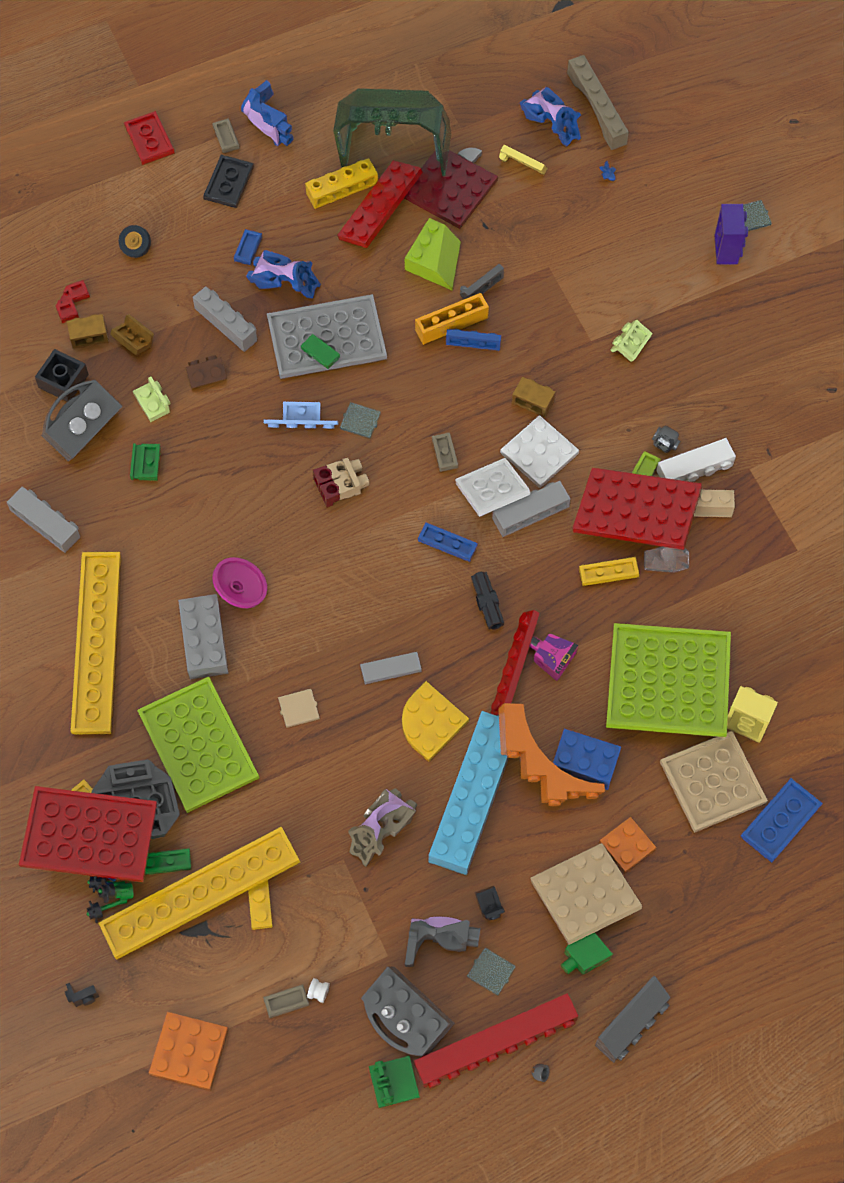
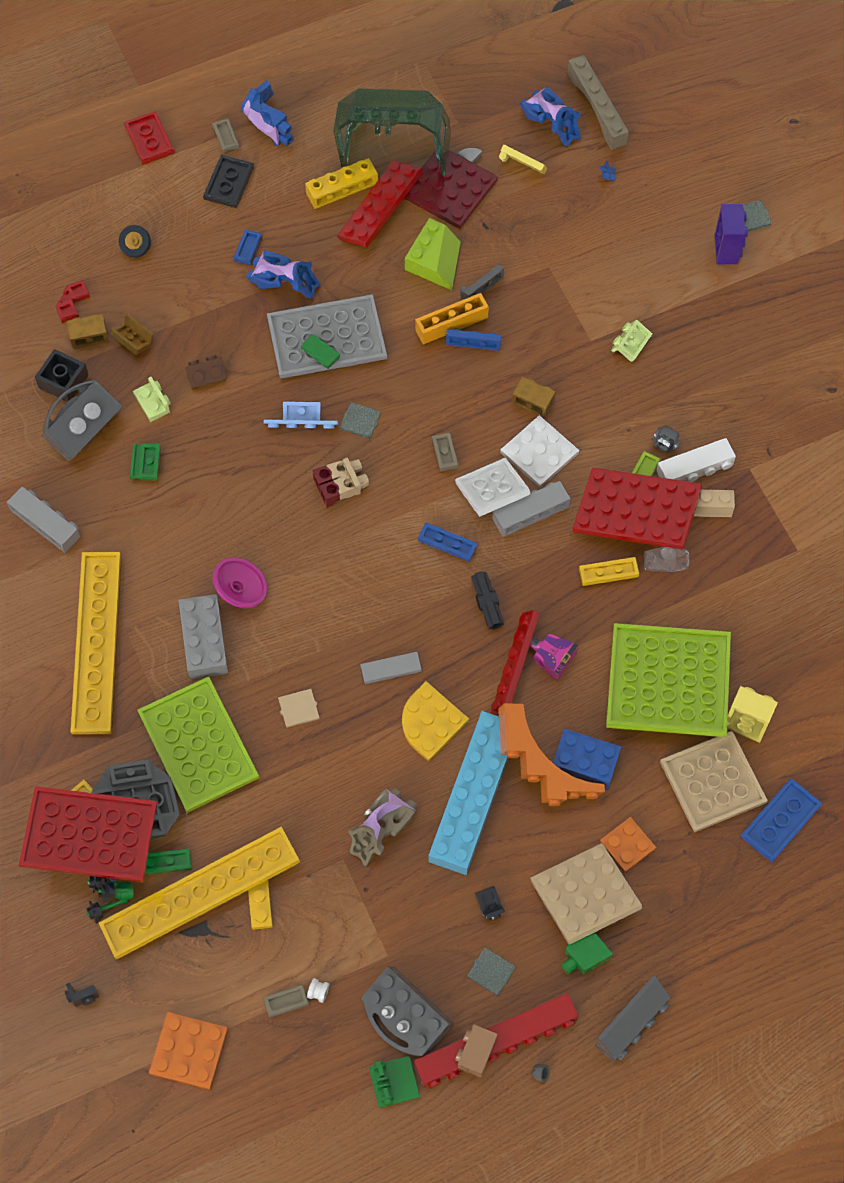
light grey brick [193,286,257,352] -> none
dark grey hips [405,917,480,967] -> none
none -> medium nougat brick [455,1024,497,1078]

